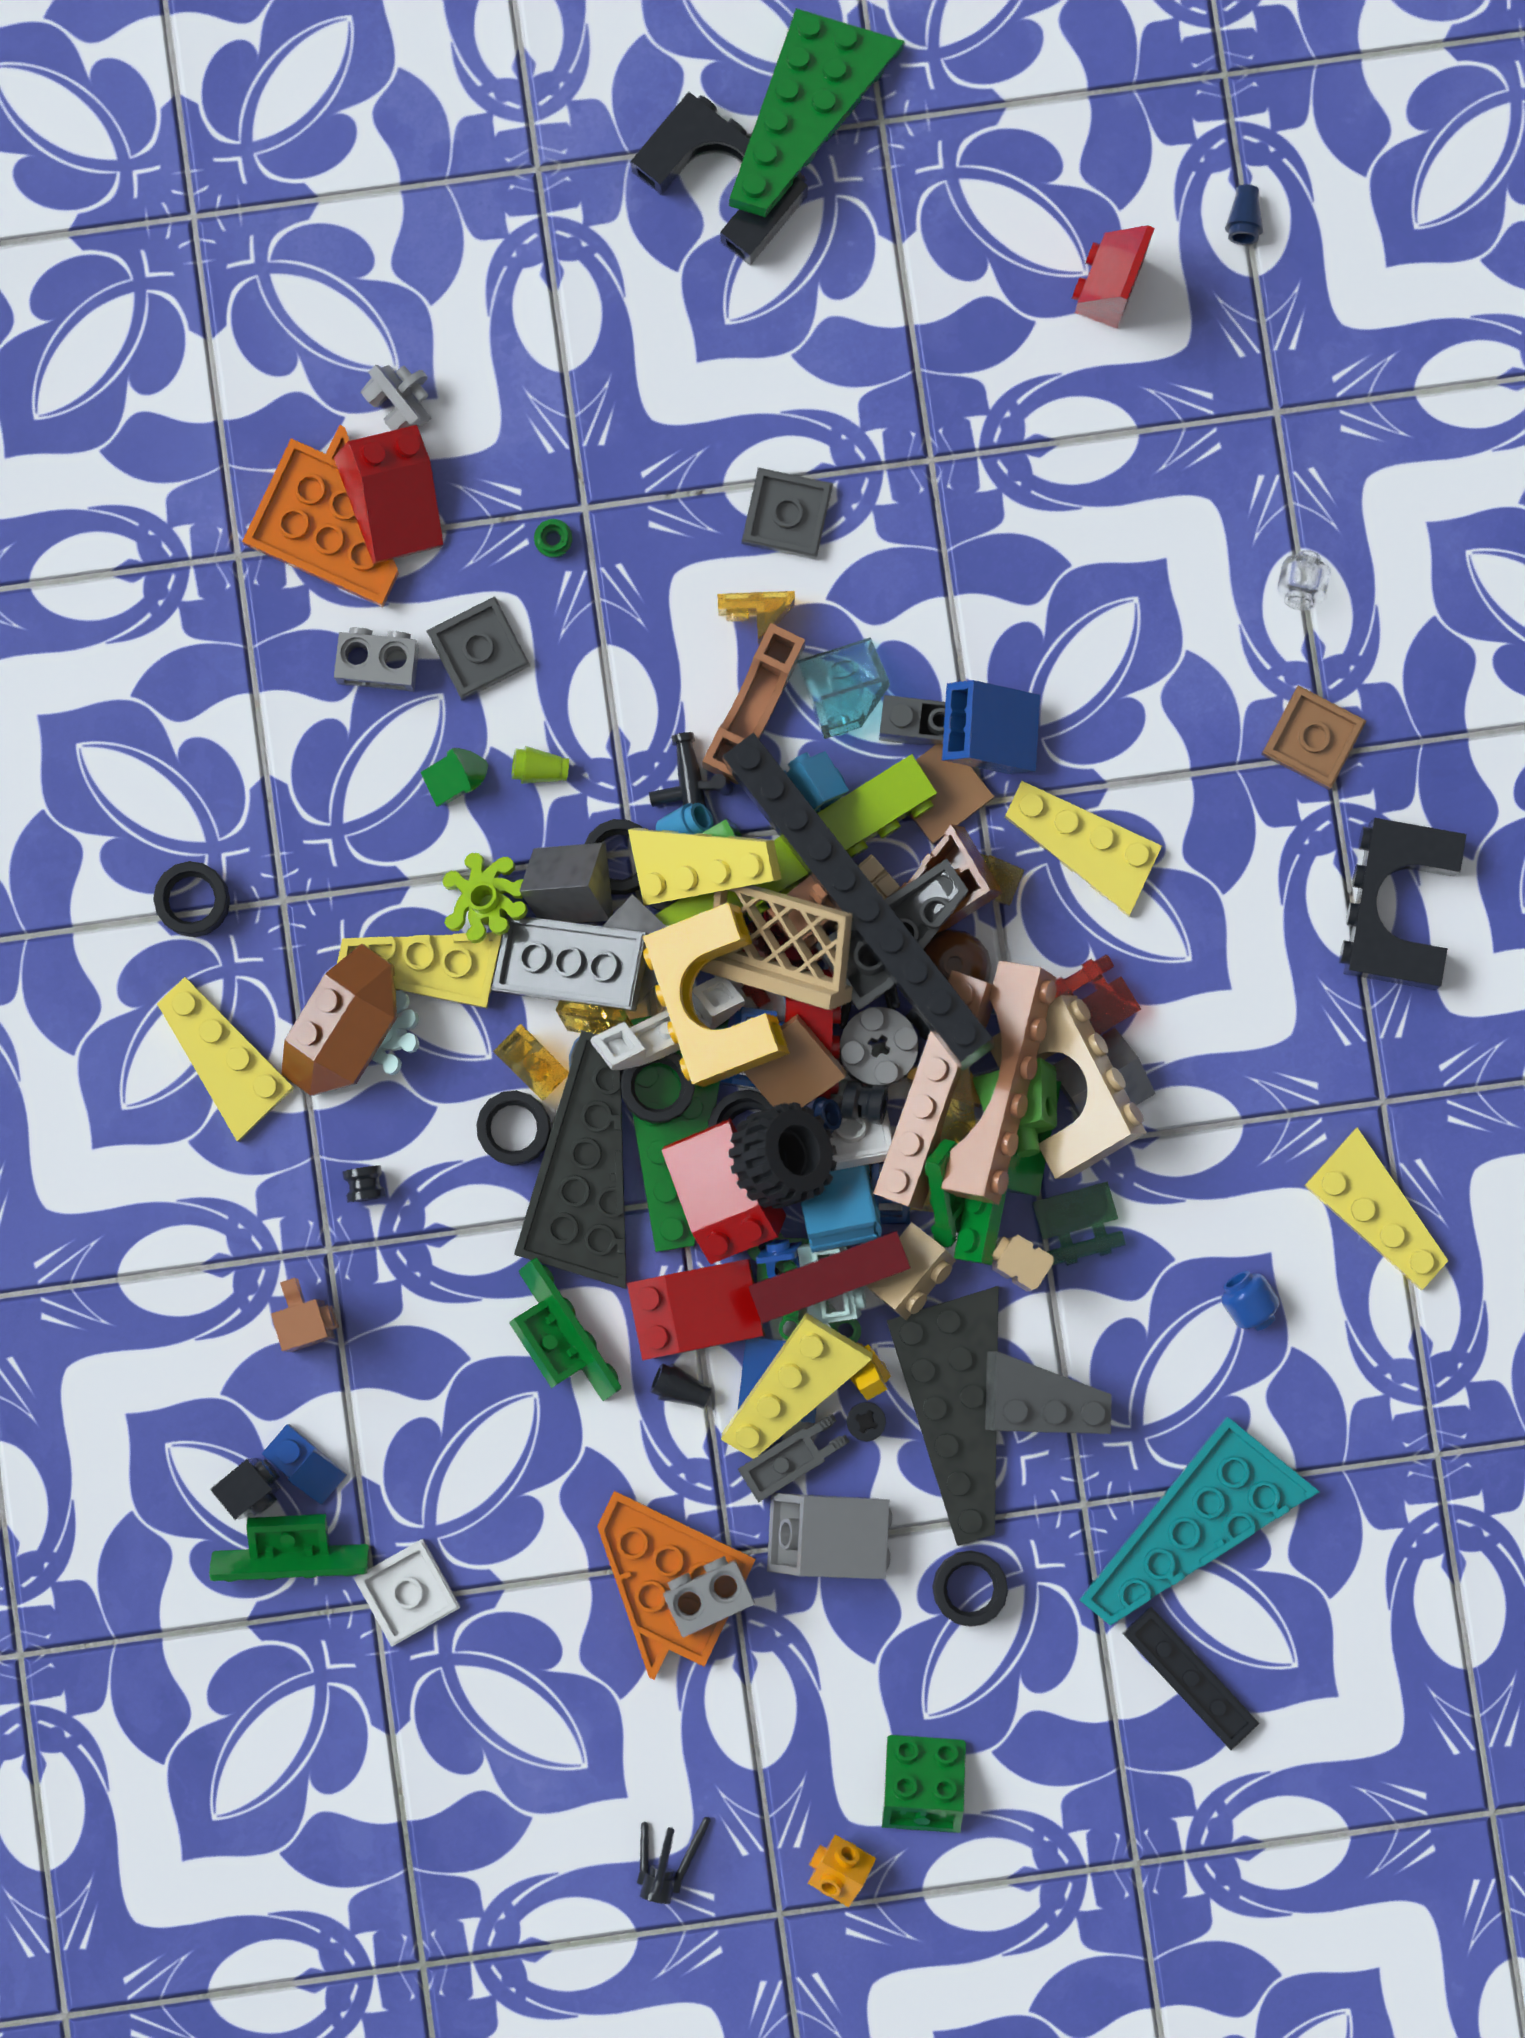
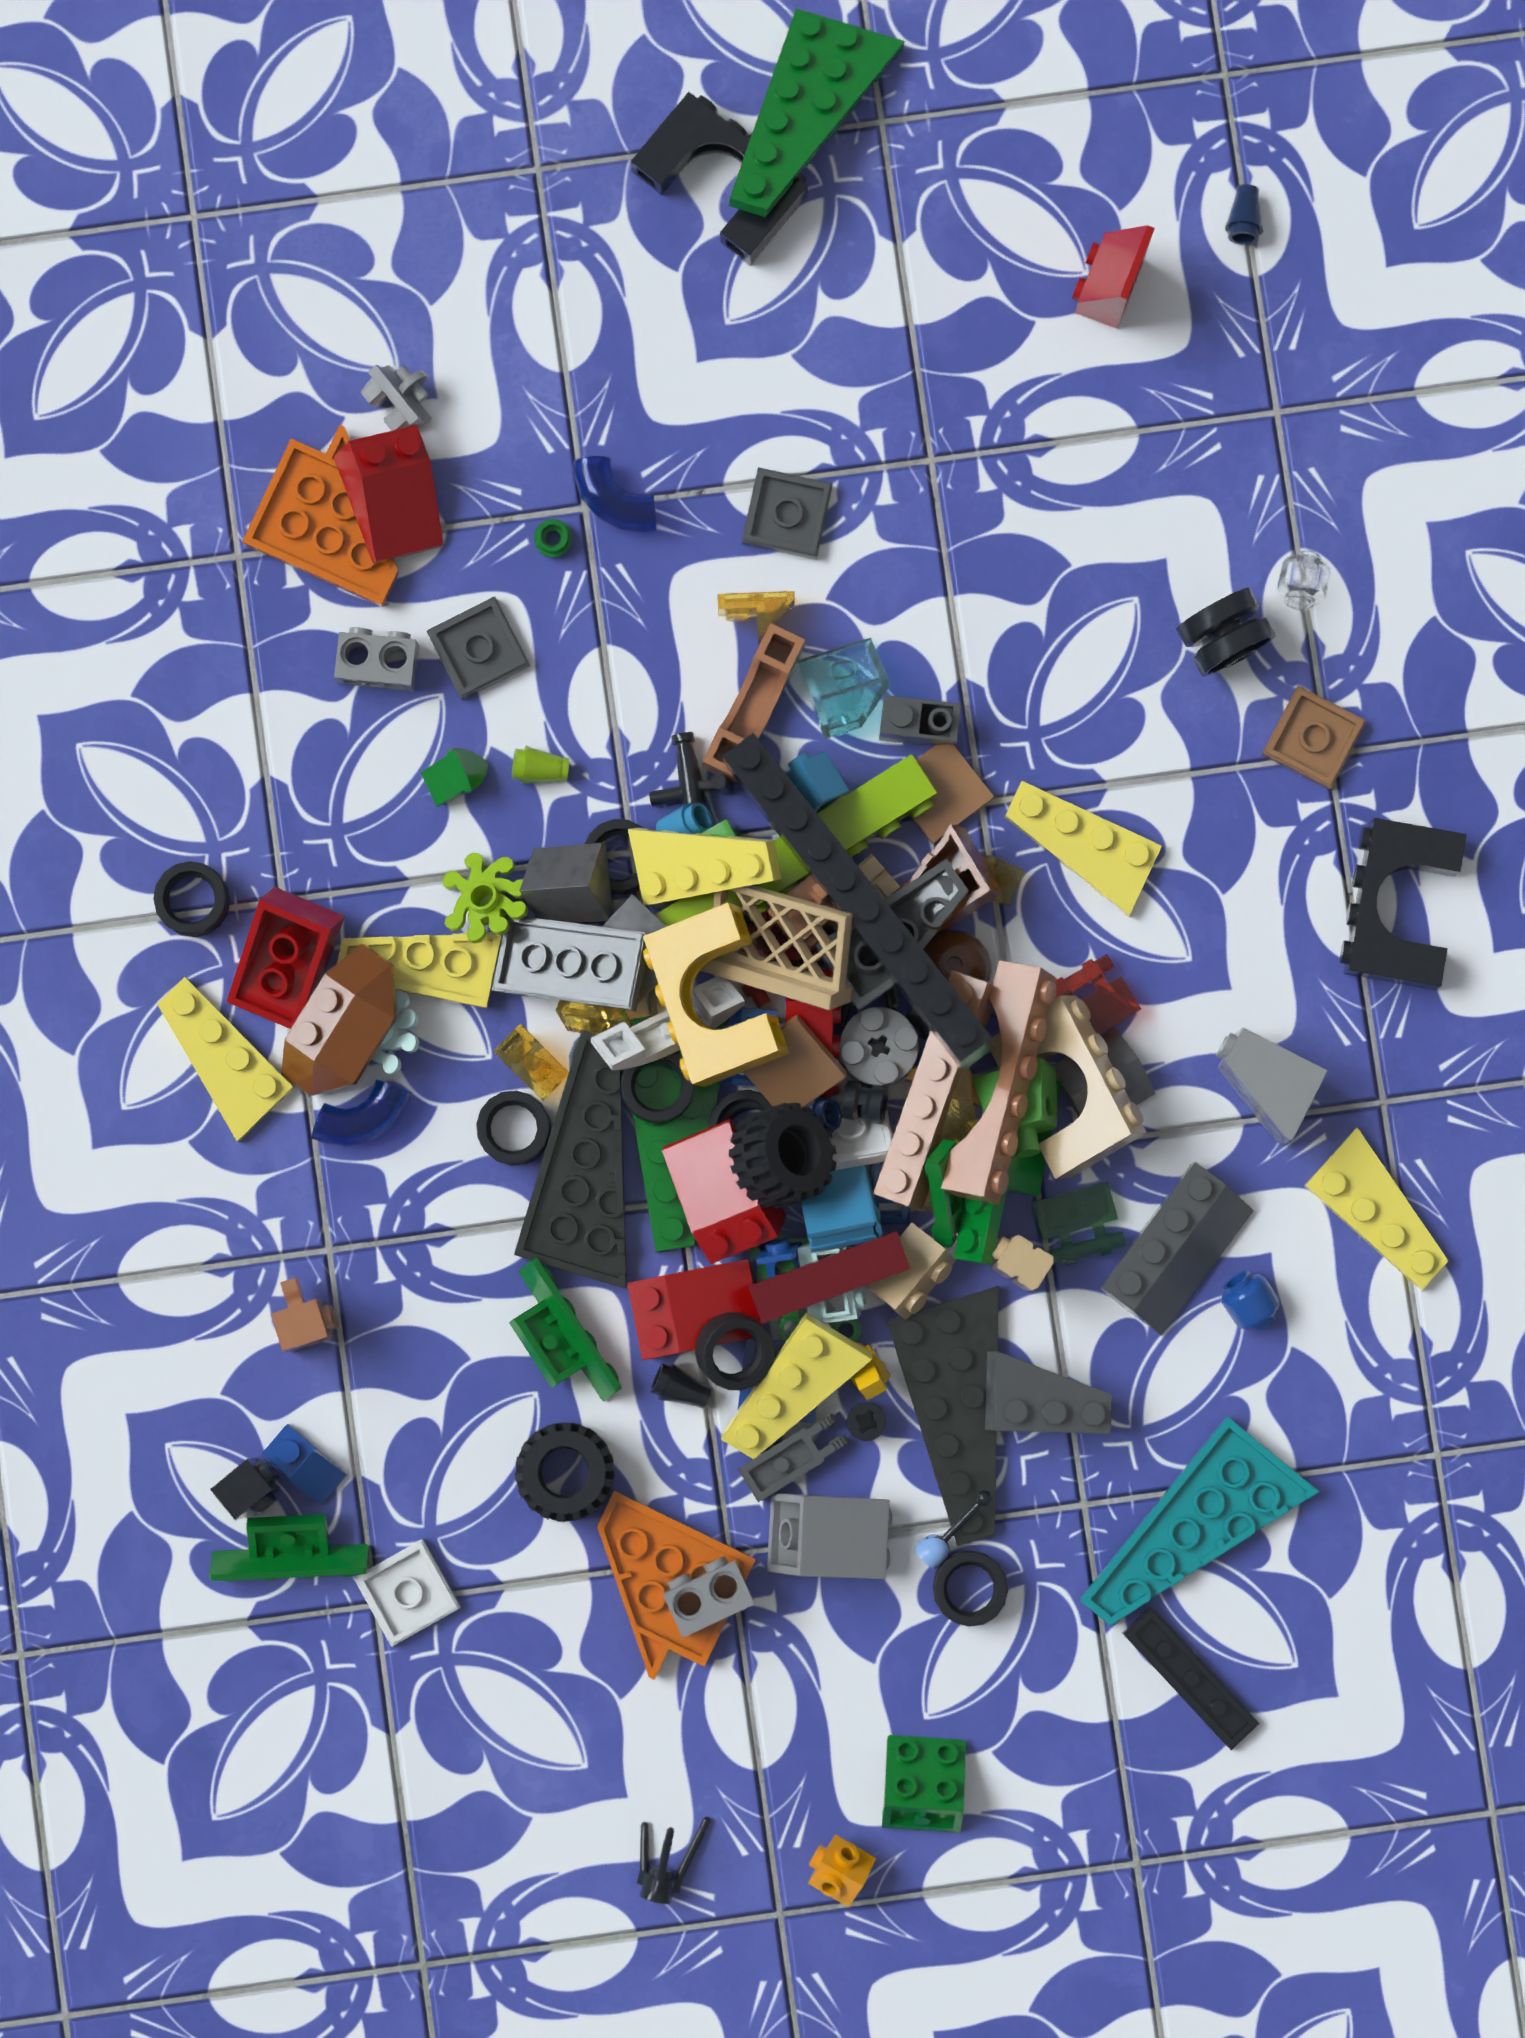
black wheel [343,1165,386,1203] -> none
blue brick [942,680,1040,774] -> none
none -> red slope [226,886,345,1029]
none -> clear blue cylinder [311,1079,412,1147]
none -> black tyre [514,1422,615,1522]
none -> clear blue cylinder [573,456,657,532]
none -> black tyre [695,1312,774,1391]
none -> hinge [915,1490,992,1569]
none -> dark grey slope [1098,1162,1254,1335]
none -> black wheel [1176,587,1276,677]
none -> light grey slope [1216,1027,1328,1145]

